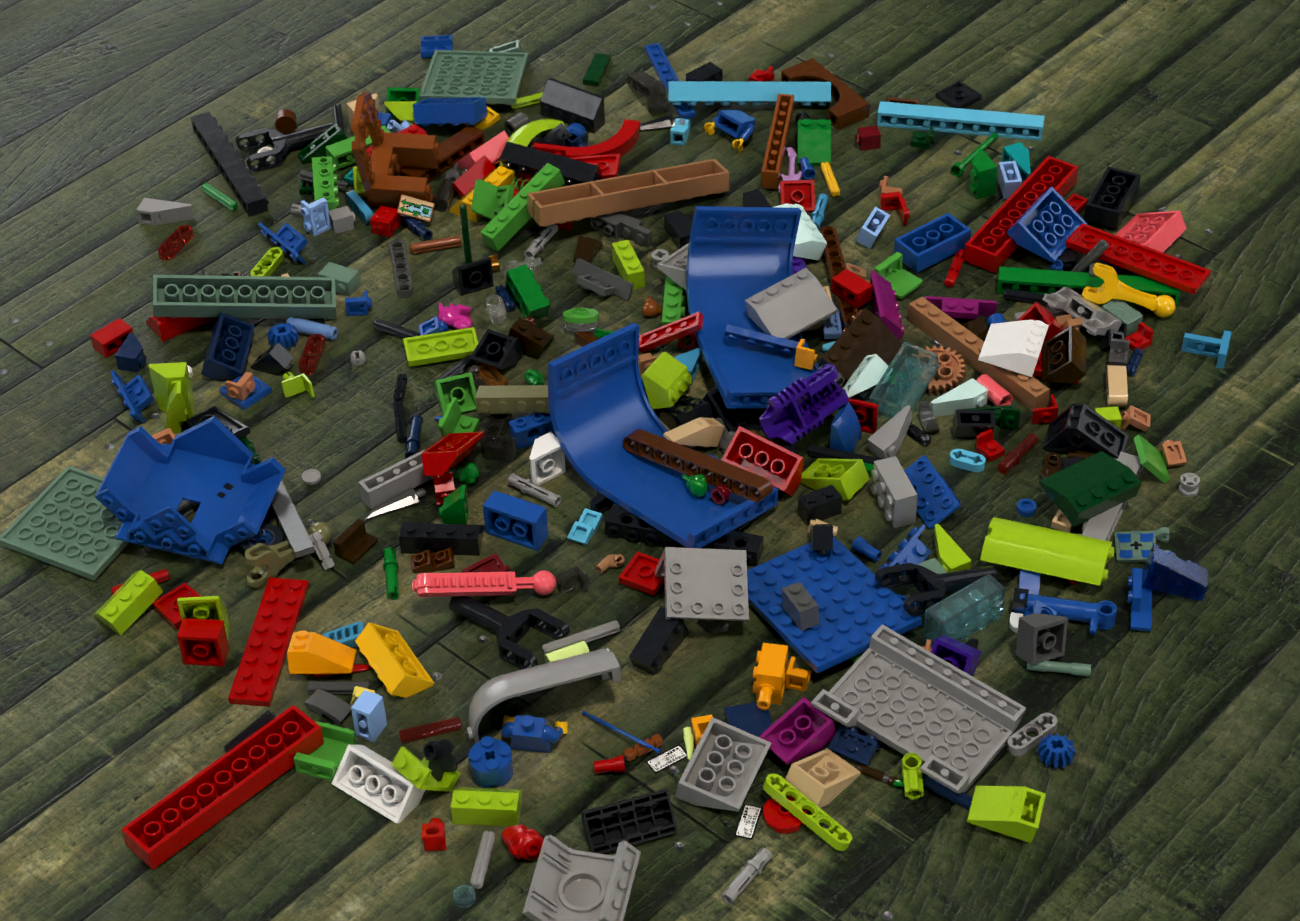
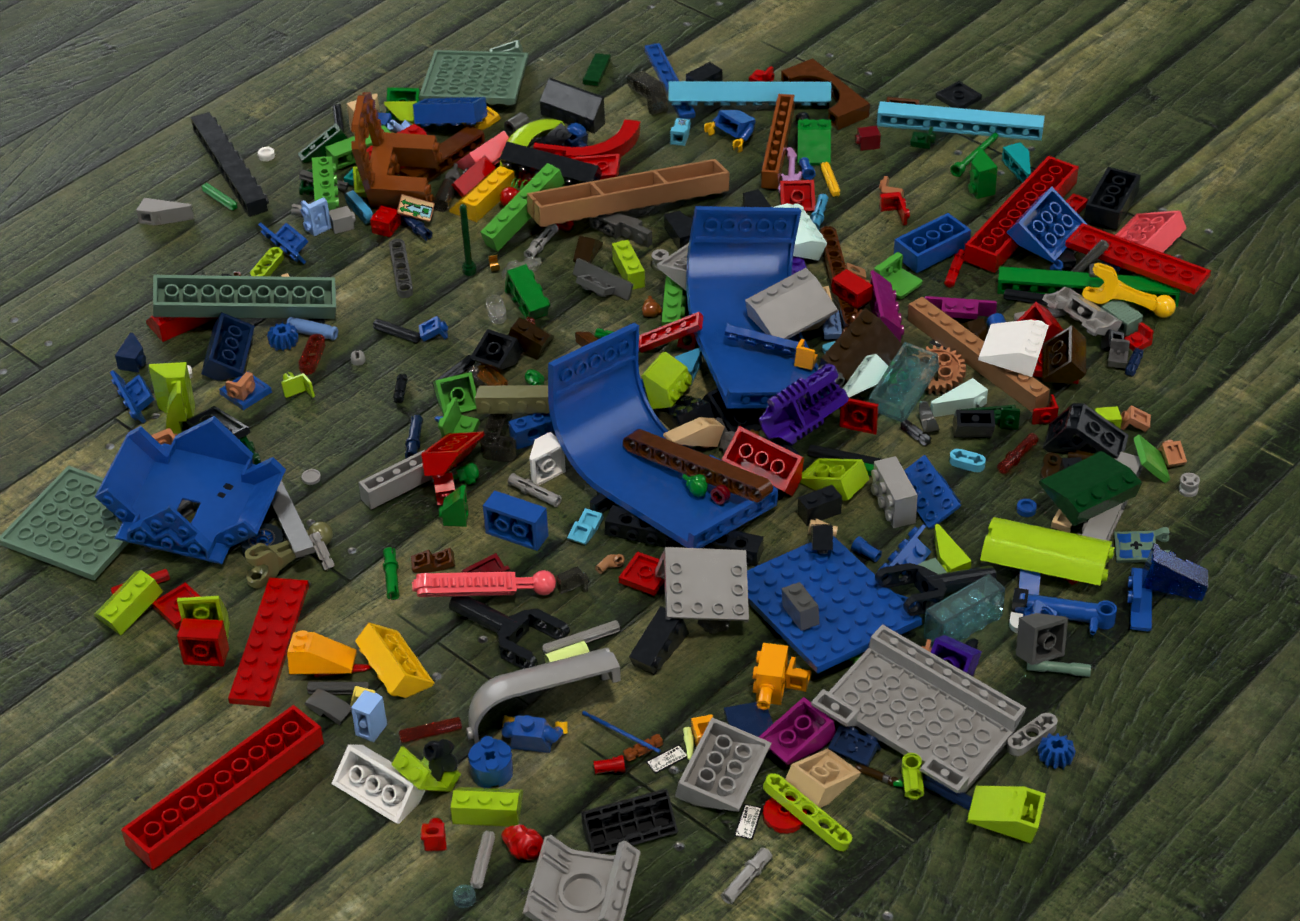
red brick [90,318,134,358] -> none
clear red beam [157,225,194,261] -> none
black axle [224,710,276,753] -> none
black piece [235,123,334,172] -> none
black slope [251,342,294,375] -> none
reddish brown piece [275,109,296,134] -> none
bright green panel [293,721,357,781] -> none
sand green brick [318,262,361,297] -> none
dark azure slope [323,621,364,648] -> none
dark brown panel [333,518,378,564] -> none
blue bracket [345,291,372,316] -> none
dark grey bar [365,488,426,520] -> none
black axle [393,401,407,443] -> none
black slope [399,523,484,556] -> none
lime plate [403,327,478,367] -> none
dark orange axle [410,236,461,254] -> none
blue slope [421,35,453,58] -> none
dark pink animal [438,303,473,329] -> none
black slope [452,257,494,296] -> none
bright green bracket [471,179,514,220] -> none
dark blue axle [495,285,516,312] -> none
lime axle [510,92,543,109] -> none
bright green piece [563,308,599,332] -> none
medium nougat bracket [638,353,657,376] -> none
black bar [640,114,682,132] -> none
blue slope [830,402,862,453] -> none
light blue brick [855,206,890,249] -> none
light grey slope [867,405,912,459] -> none
red bracket [975,429,1005,462] -> none
coral pin [976,374,1013,406] -> none
light blue brick [997,161,1022,199] -> none
medium nougat bracket [1055,314,1084,331] -> none
tan beam [1106,365,1128,407] -> none
dark azure bracket [1182,330,1232,369] -> none

